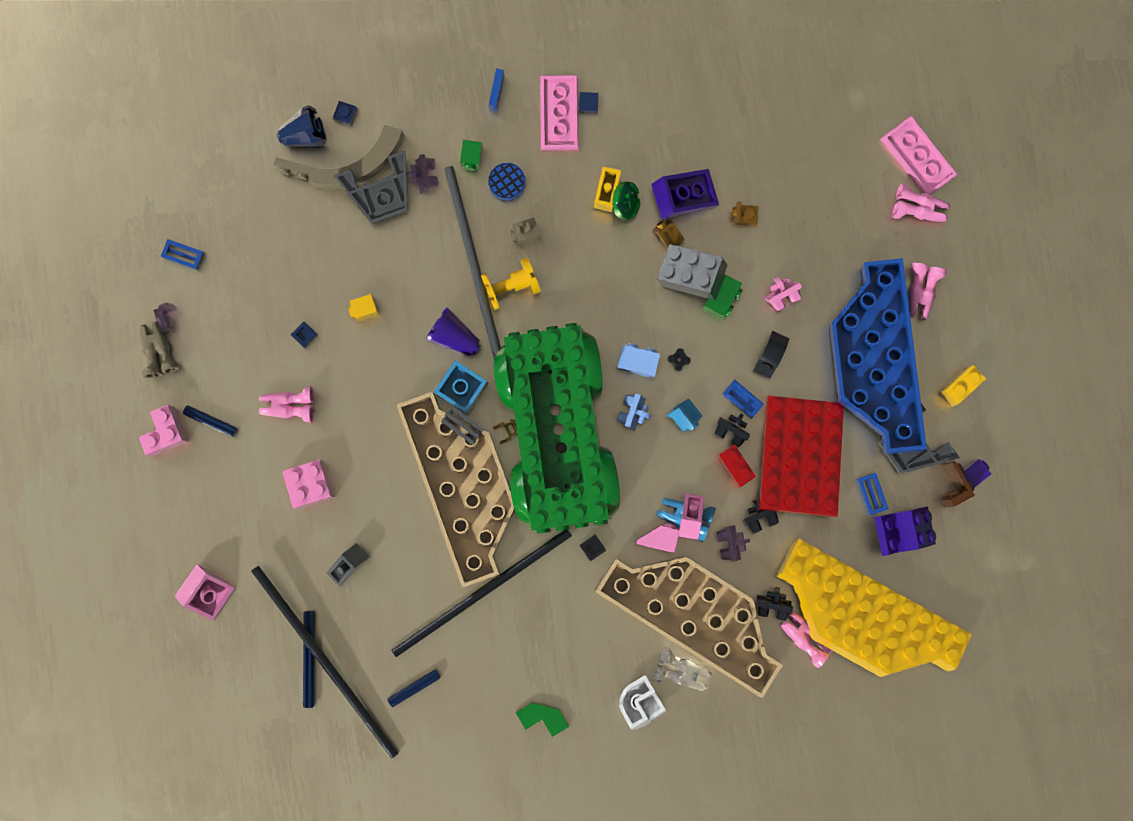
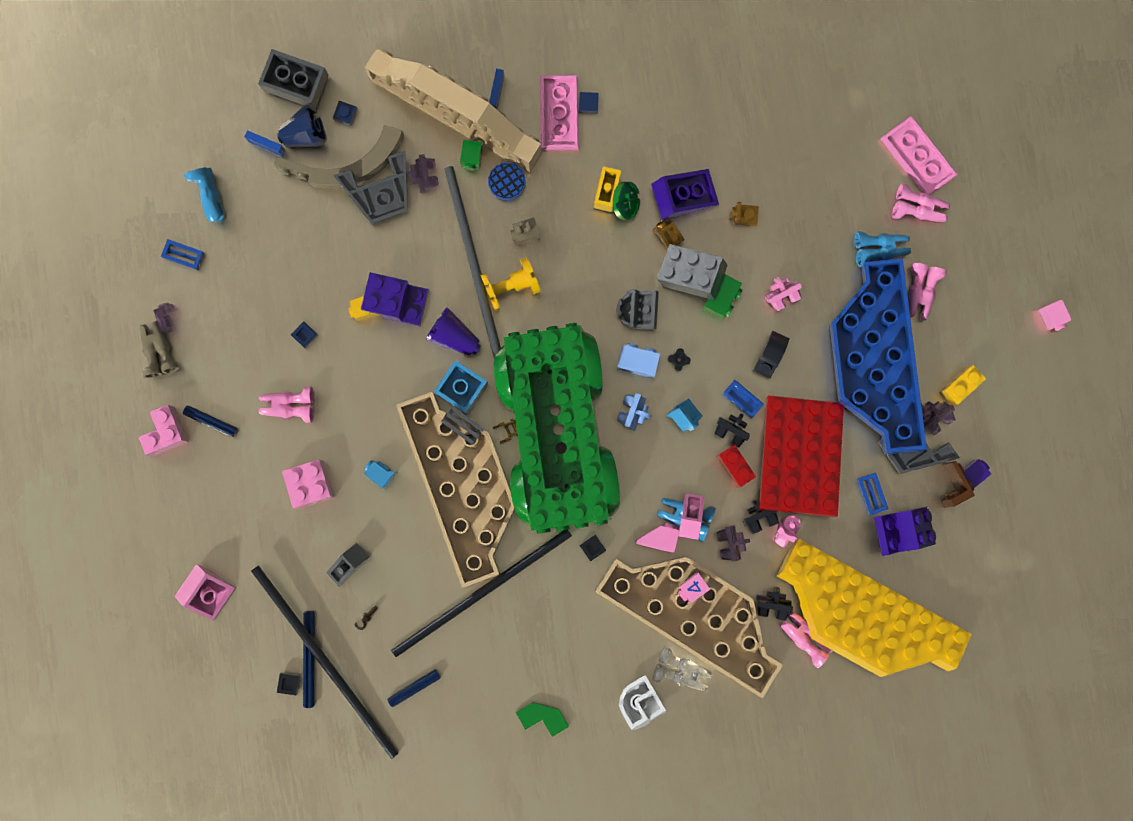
none -> dark azure piece [184,167,225,222]
none -> blue tile [244,130,285,157]
none -> dark grey brick [258,49,329,109]
none -> black plate [277,672,301,696]
none -> dark brown hand [354,605,378,630]
none -> dark purple bracket [361,272,429,327]
none -> dark azure window [364,460,397,489]
none -> tan brick [365,48,541,173]
none -> dark grey slope [617,289,659,330]
none -> bright pink brick [678,573,710,603]
none -> bright pink hips [774,515,801,548]
none -> dark azure piece [854,231,911,267]
none -> hips [923,401,956,435]
none -> bright pink brick [1038,299,1072,331]

